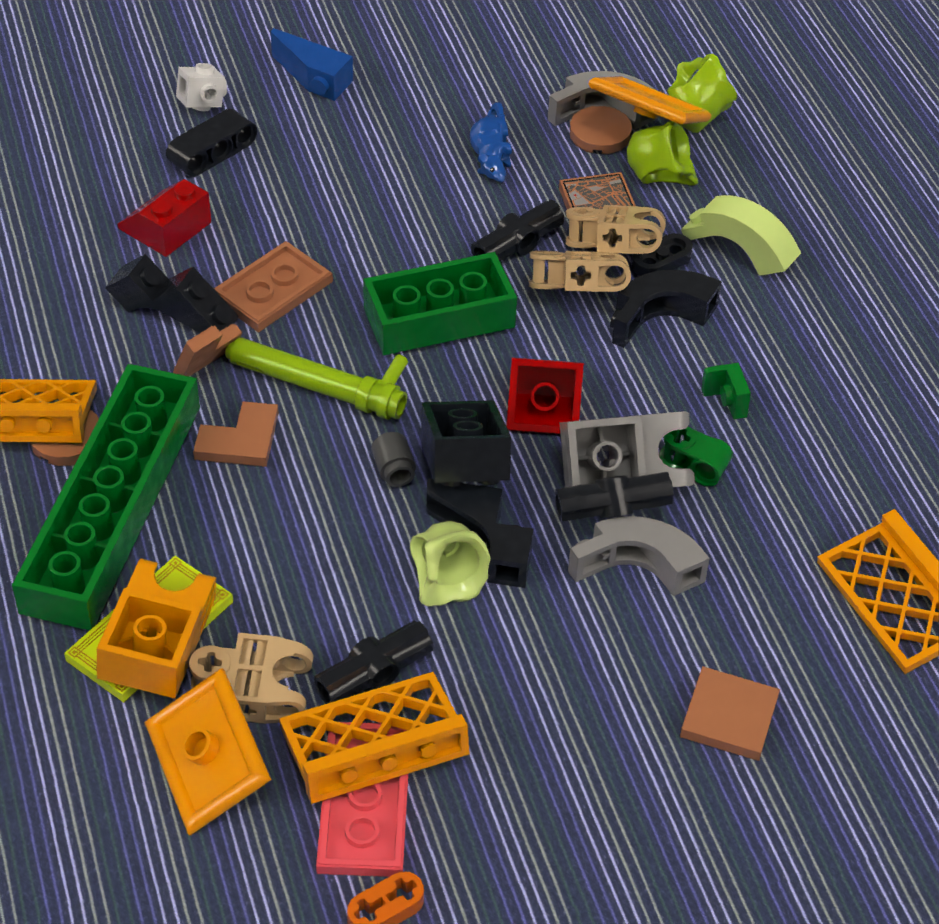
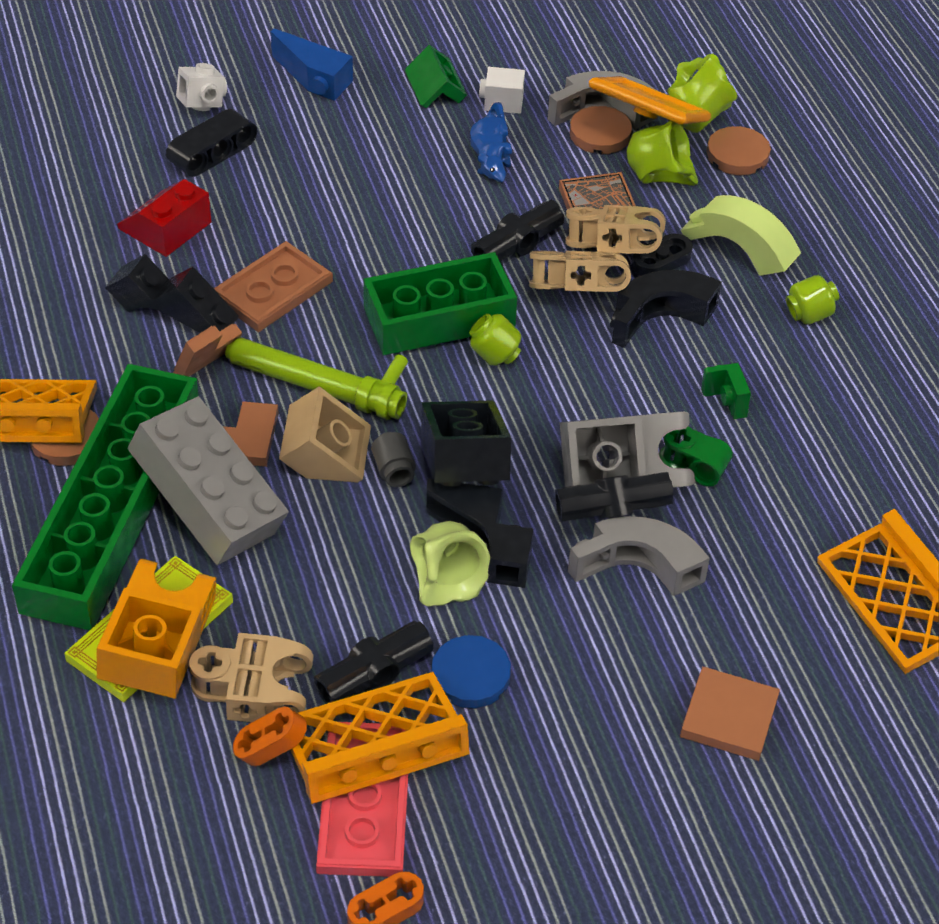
light orange piece [144,668,272,835] -> none
red slope [506,357,584,434] -> none
none -> light grey brick [127,396,289,566]
none -> orange beam [233,706,307,767]
none -> tan slope [279,386,371,483]
none -> green panel [405,45,467,108]
none -> blue tile [431,635,511,708]
none -> lime head [469,314,522,366]
none -> white brick [479,67,525,114]
none -> nougat tile [706,126,771,175]
none -> lime head [785,275,840,325]

